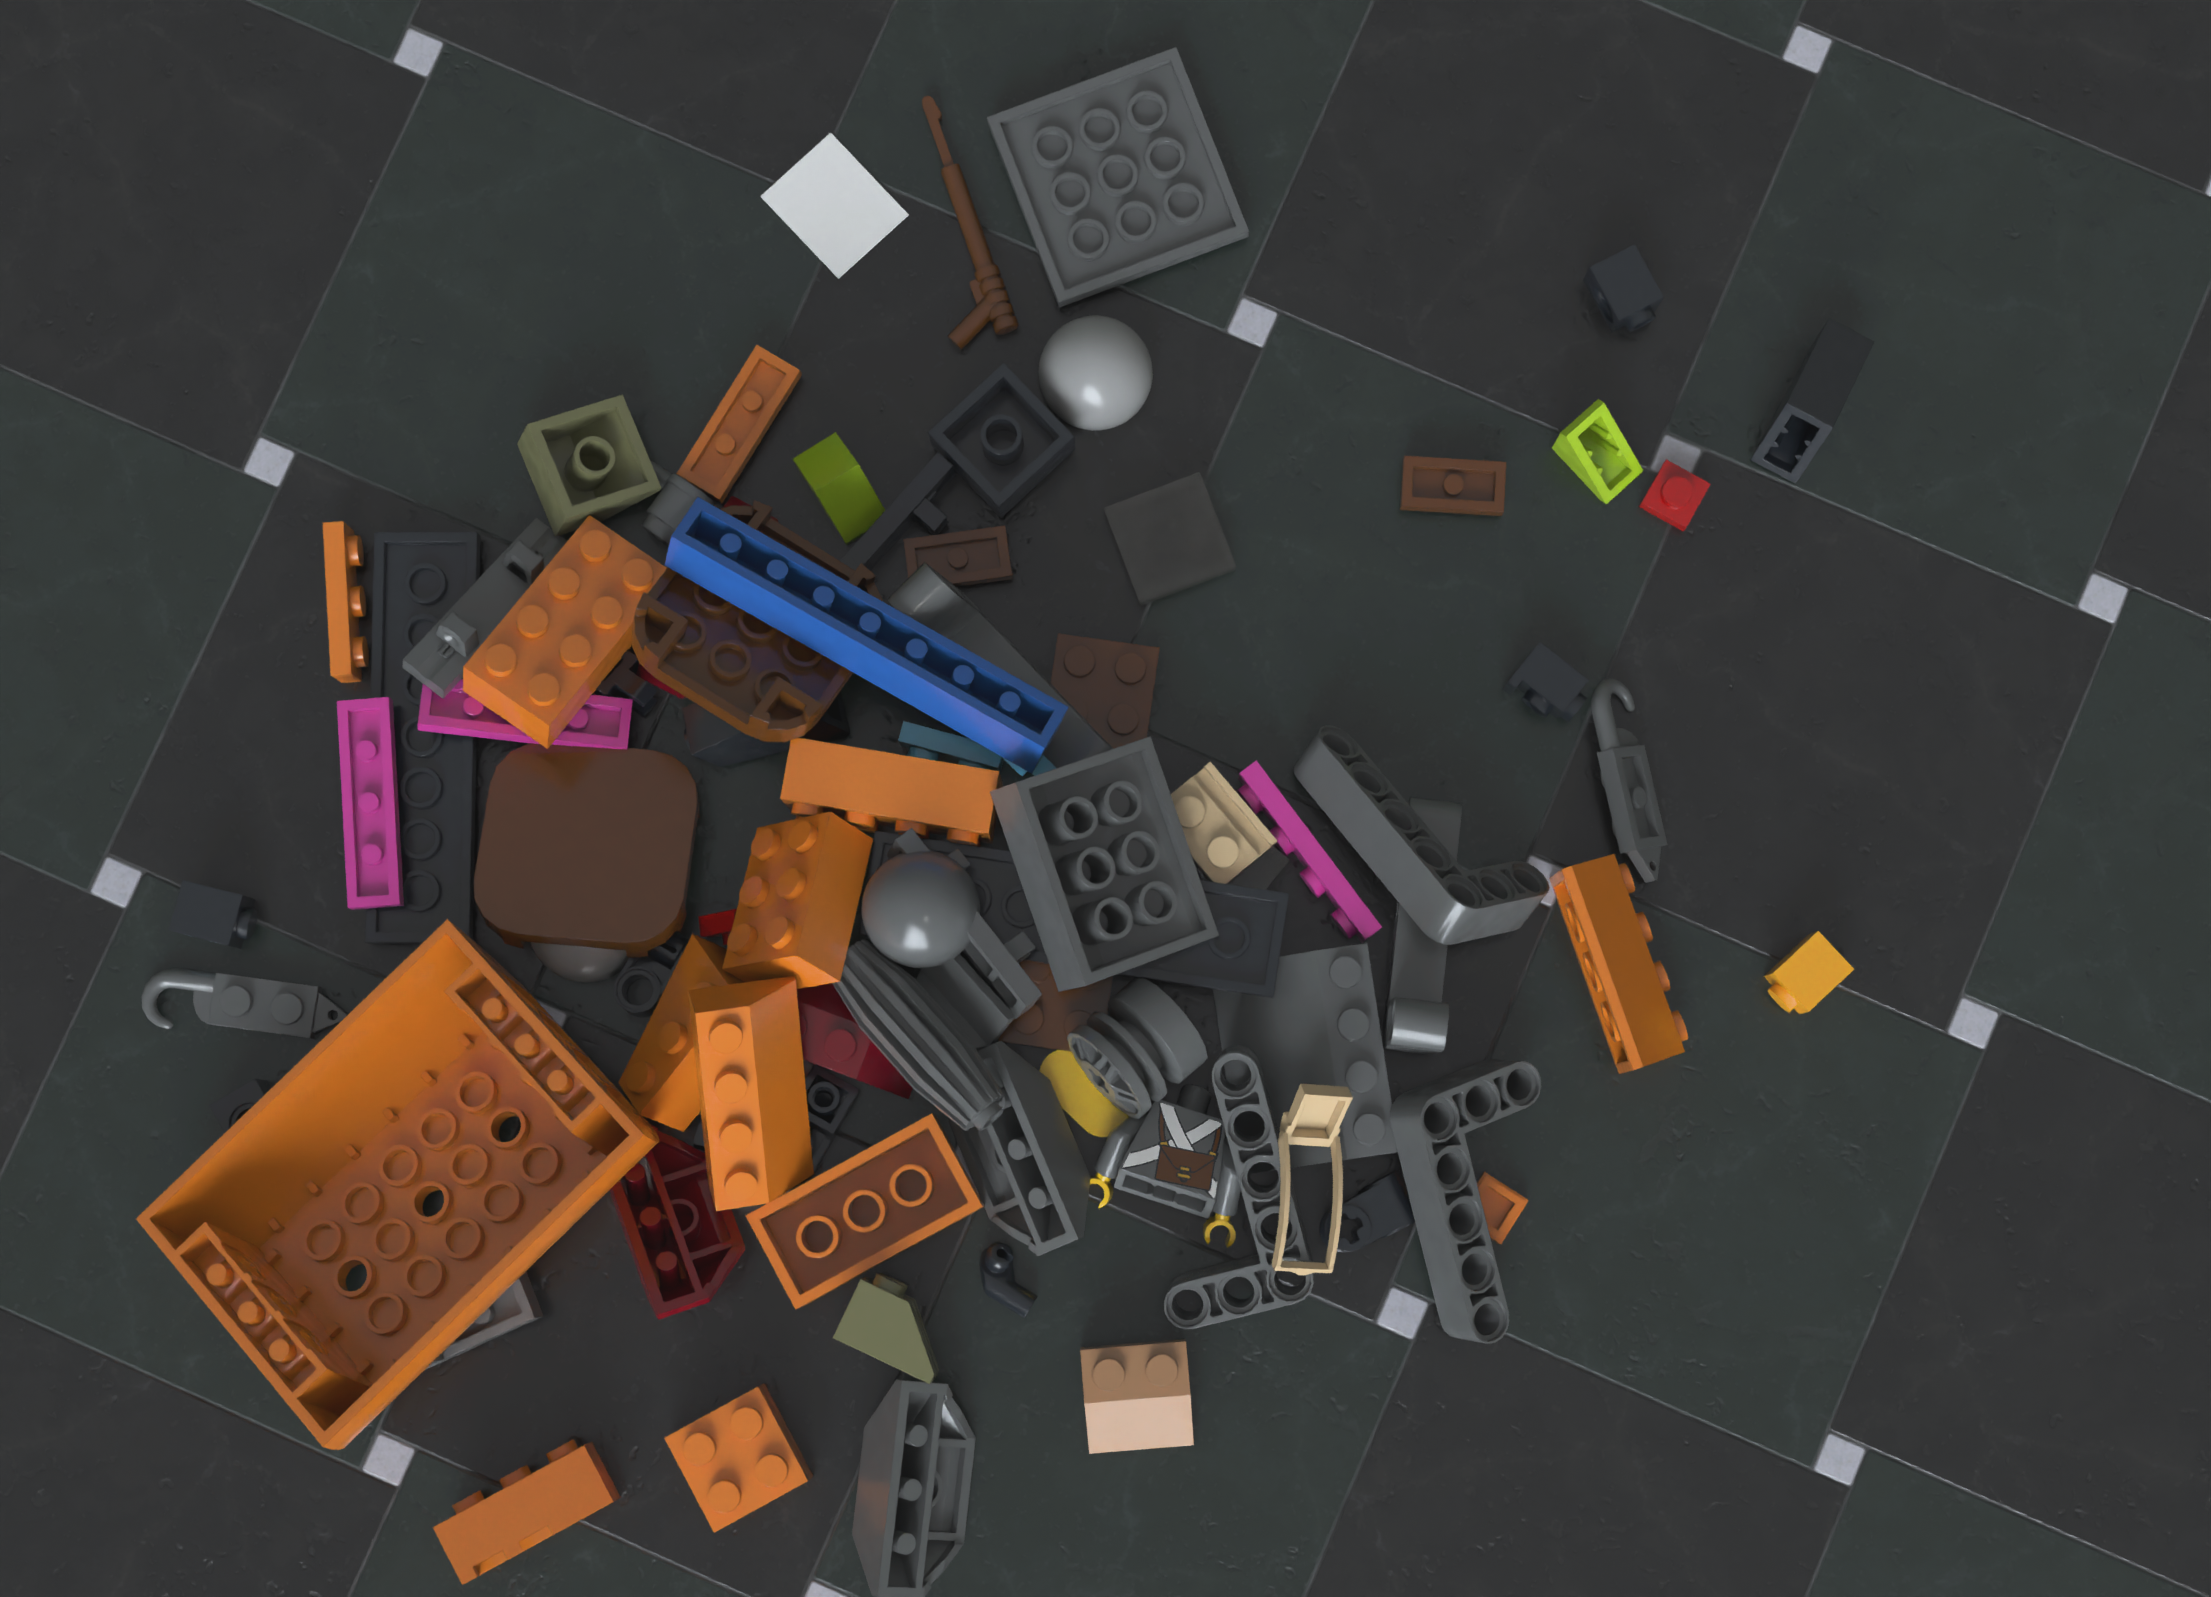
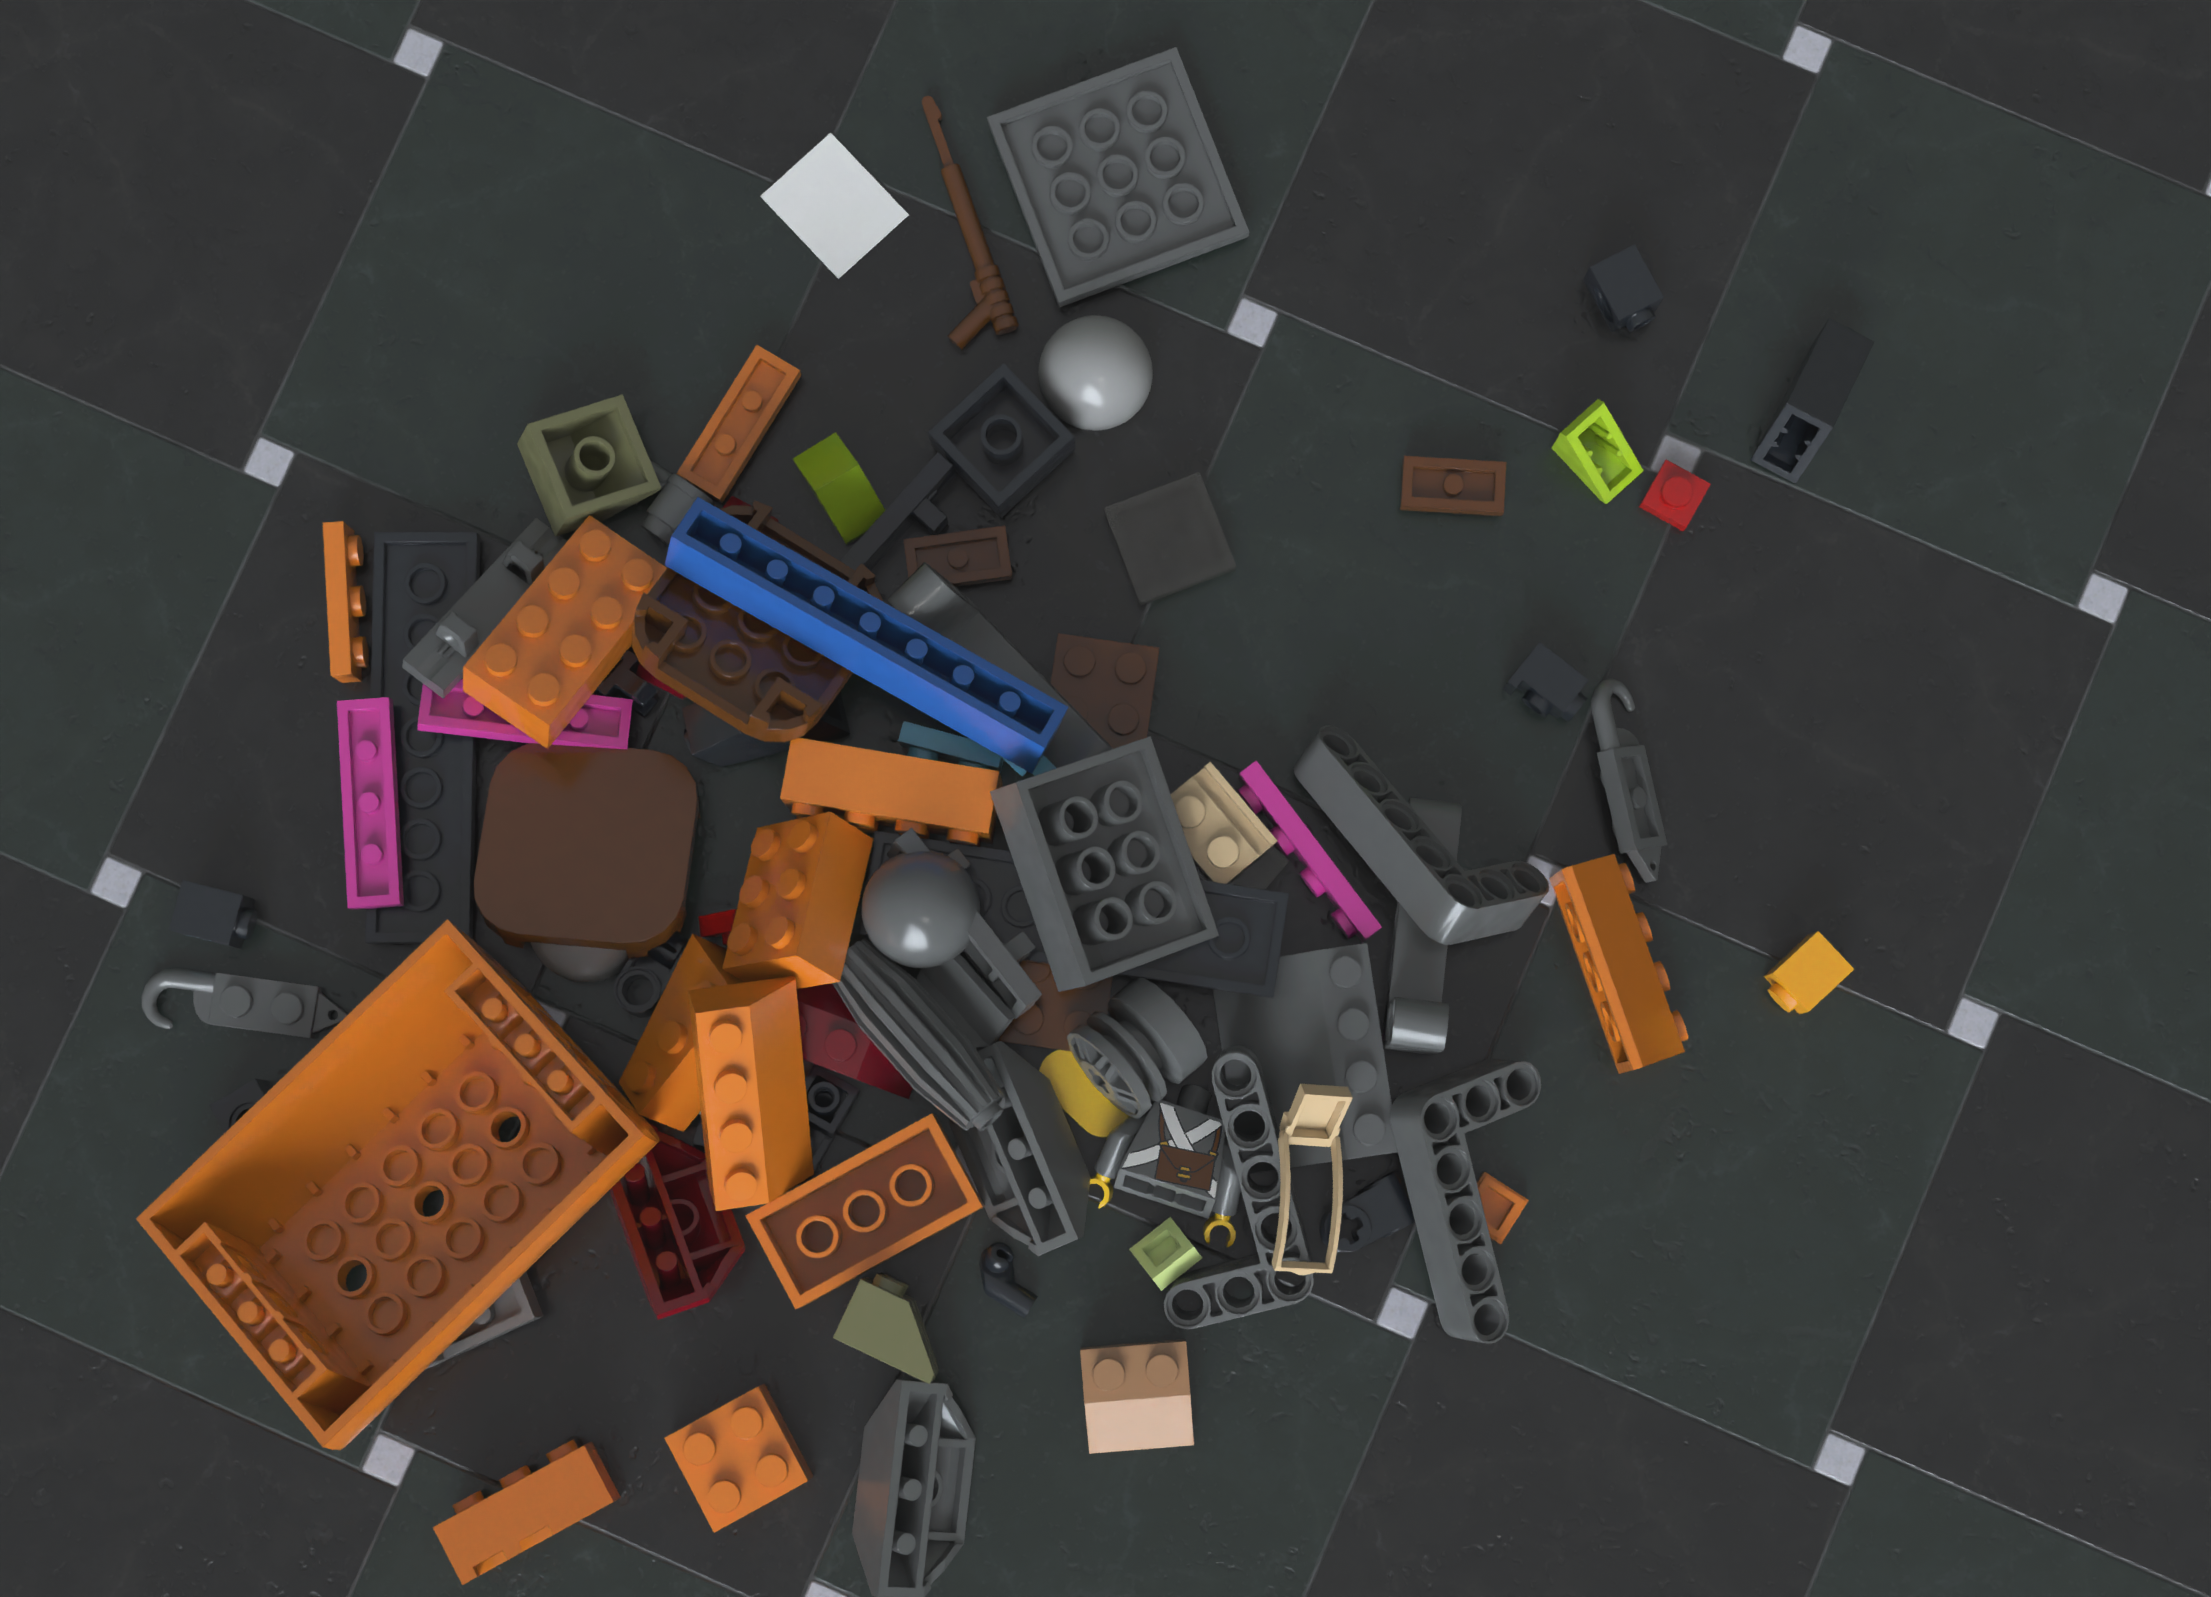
none -> yellowish green plate [1129,1217,1202,1291]

